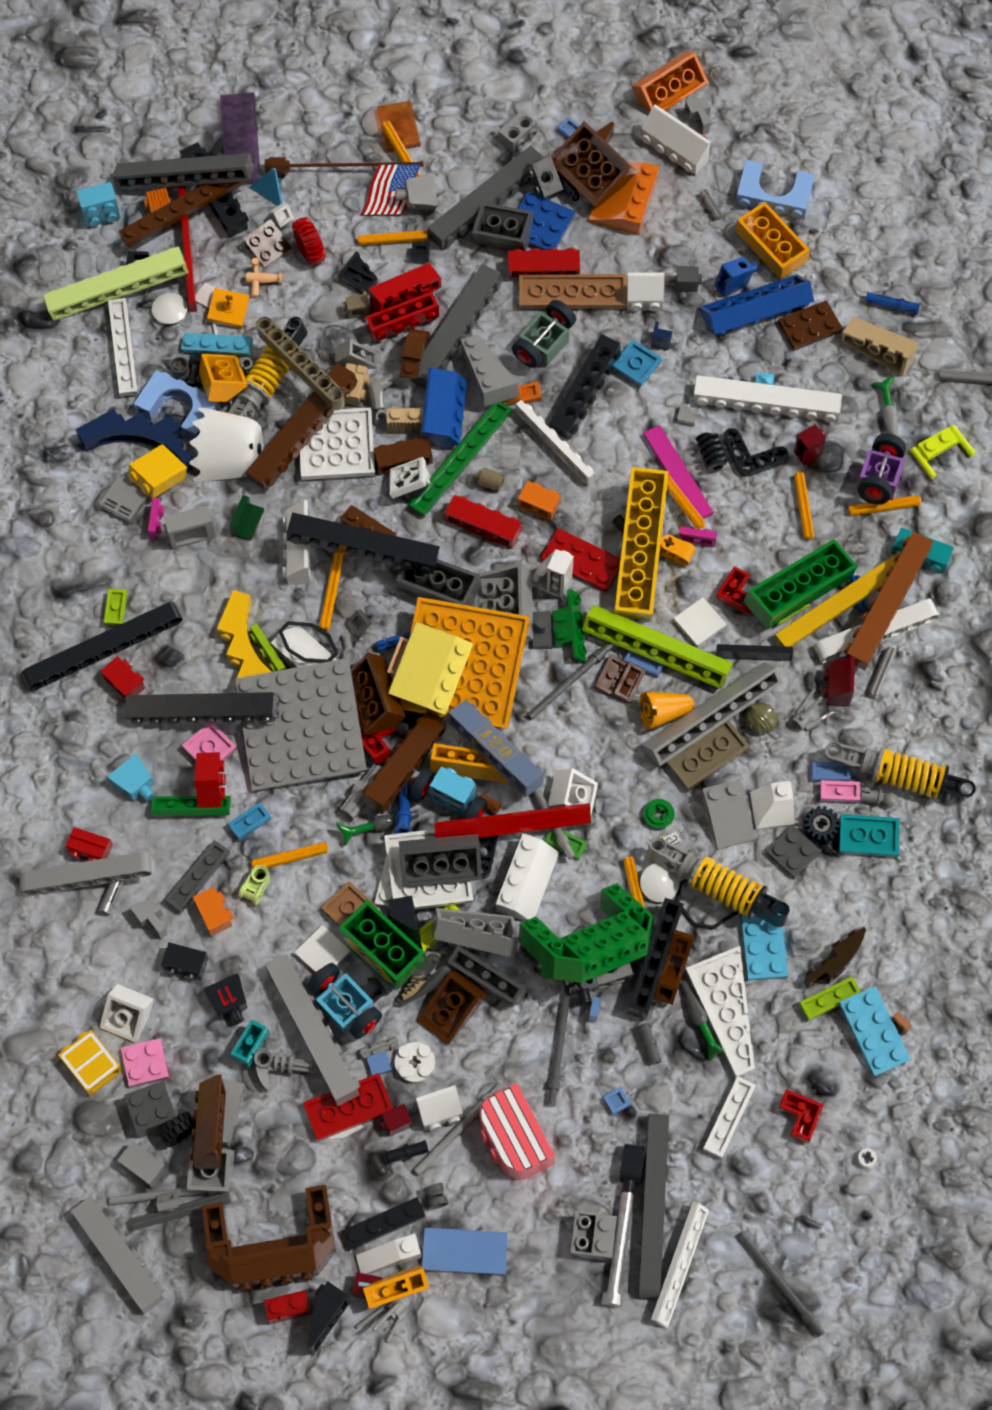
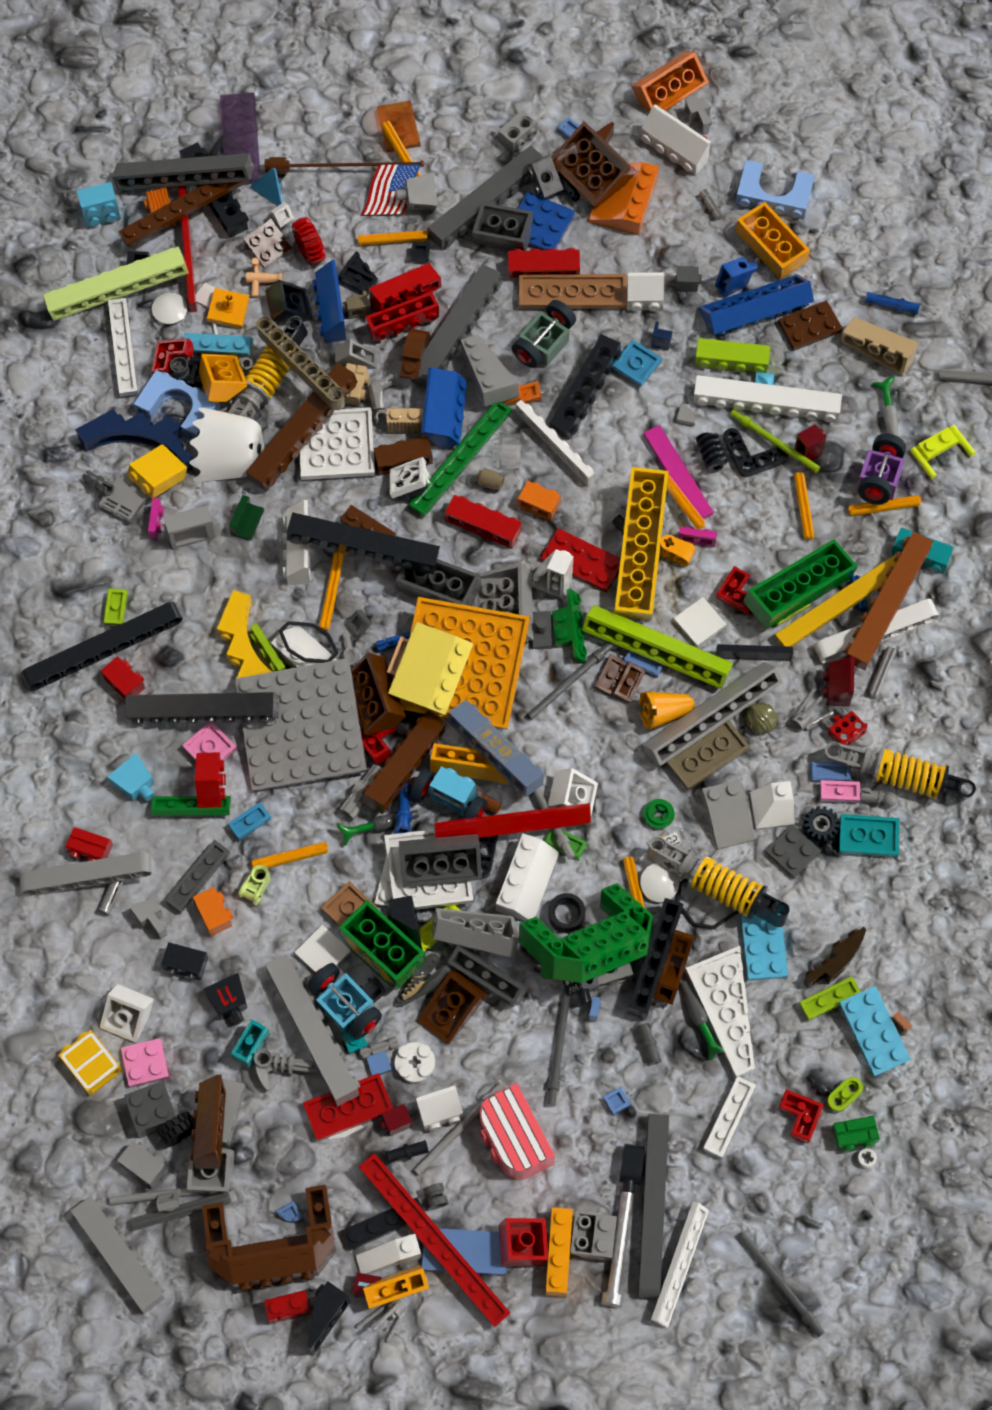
none -> dark grey pin [82,470,114,495]
none -> red brick [151,338,194,375]
none -> black slope [265,280,312,325]
none -> medium blue tile [276,1201,304,1223]
none -> blue slope [312,260,346,343]
none -> teal plate [342,1032,368,1054]
none -> red plate [359,1153,511,1328]
none -> red brick [498,1218,549,1266]
none -> light orange brick [545,1207,573,1297]
none -> black tyre [548,893,586,933]
none -> lime brick [695,338,770,374]
none -> lime bar [730,410,820,473]
none -> red piece [822,706,868,745]
none -> lime plate [827,1077,863,1113]
none -> green brick [832,1116,880,1153]

